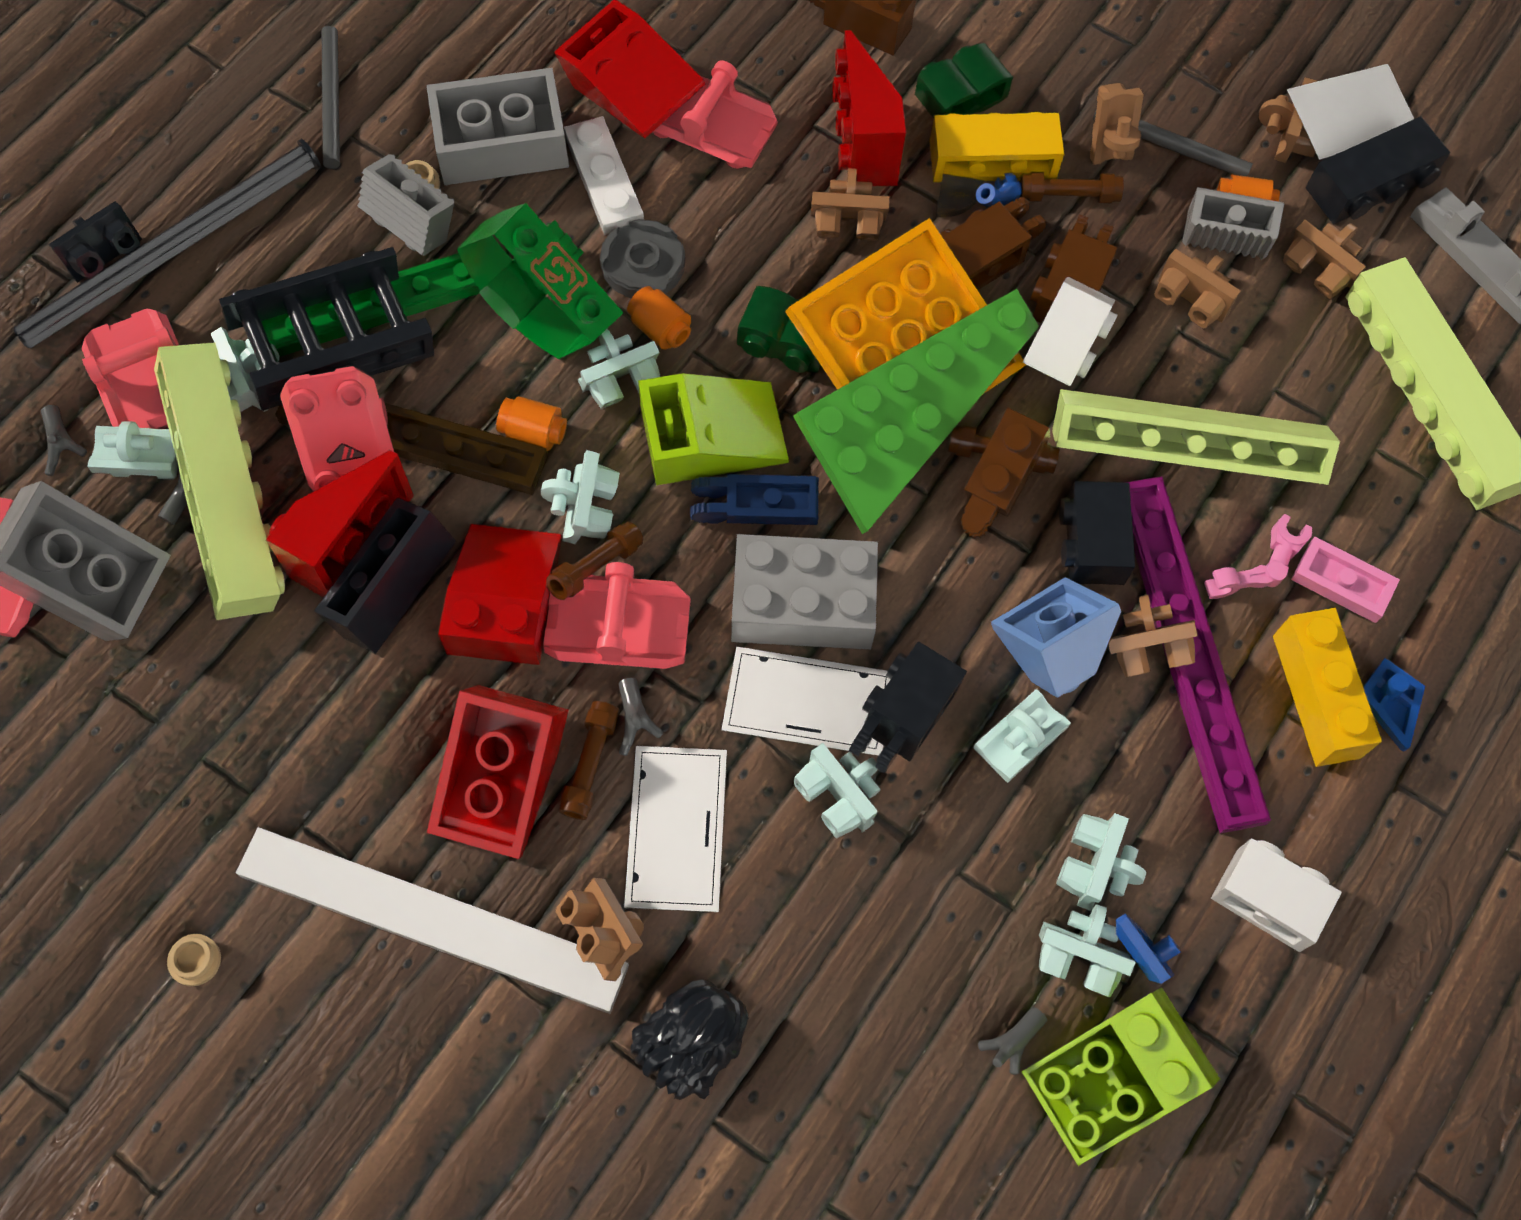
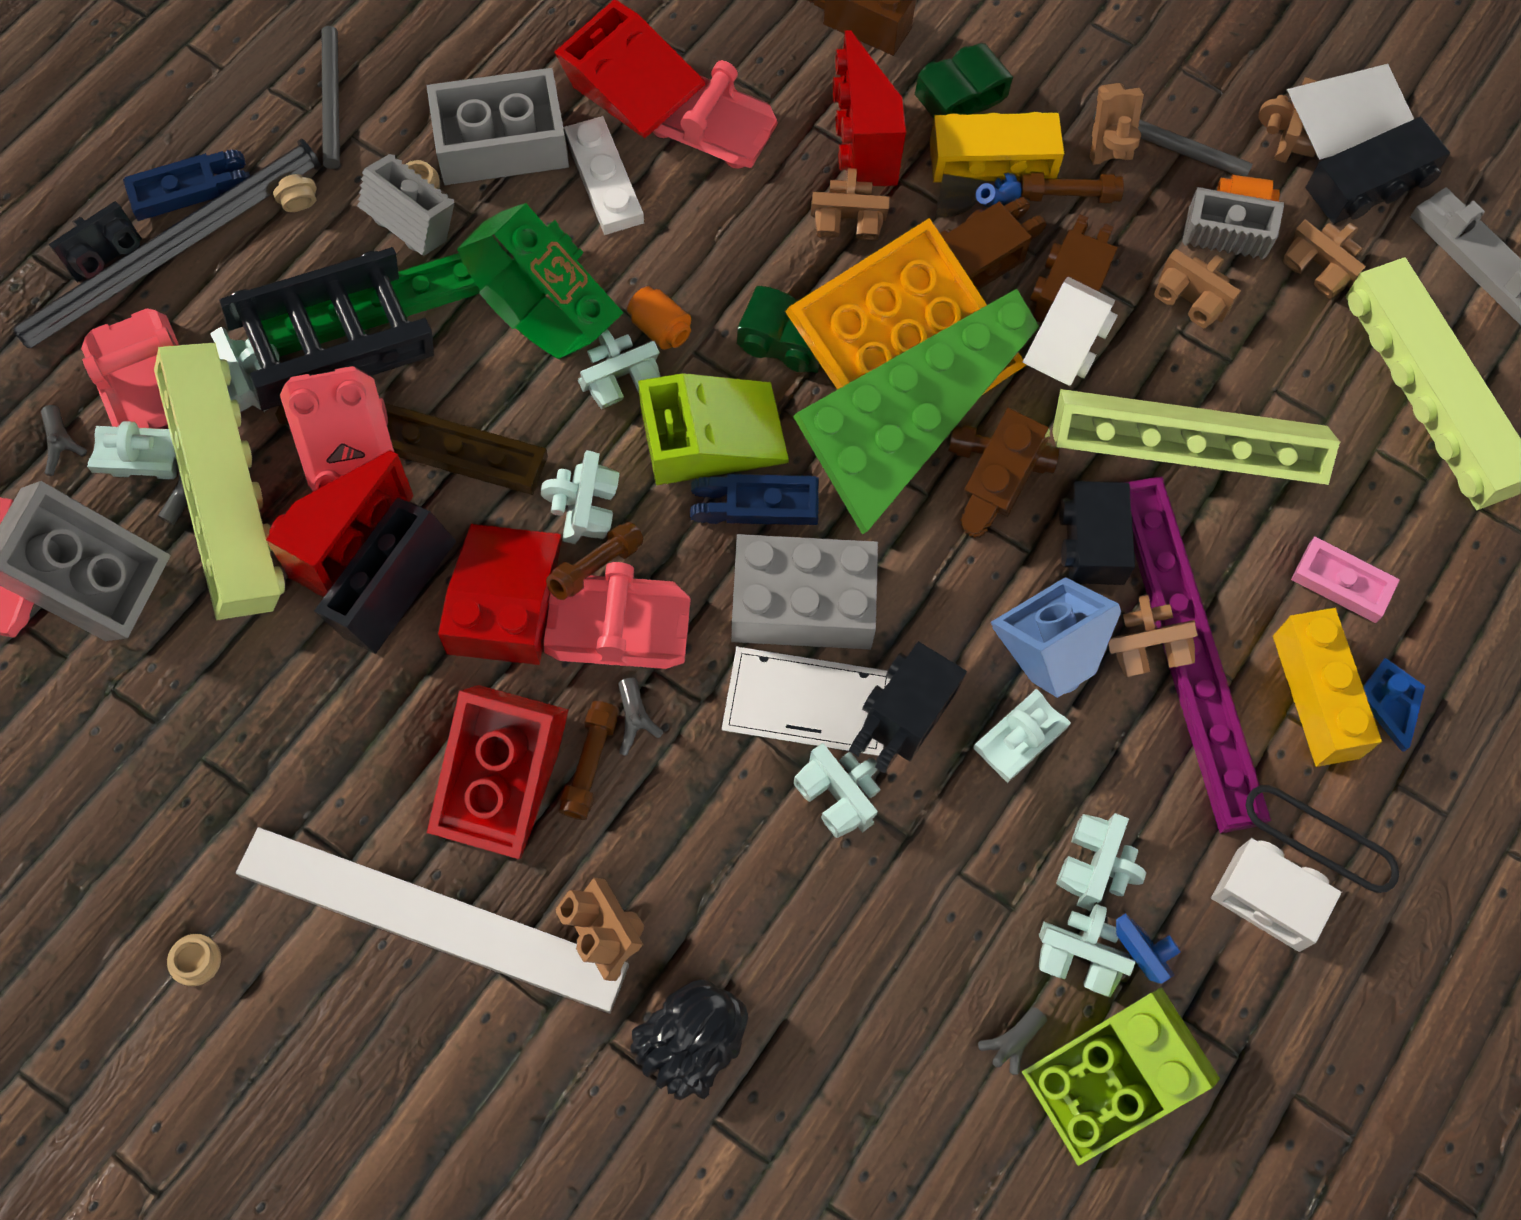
orange brick [496,396,567,451] -> none
dark grey tile [600,220,685,298] -> none
white sticker [624,746,727,912] -> none
bright pink piece [1204,514,1312,599] -> none
none -> dark blue hinge [123,149,250,221]
none -> tan plate [273,174,317,212]
none -> black piece [1246,785,1399,893]

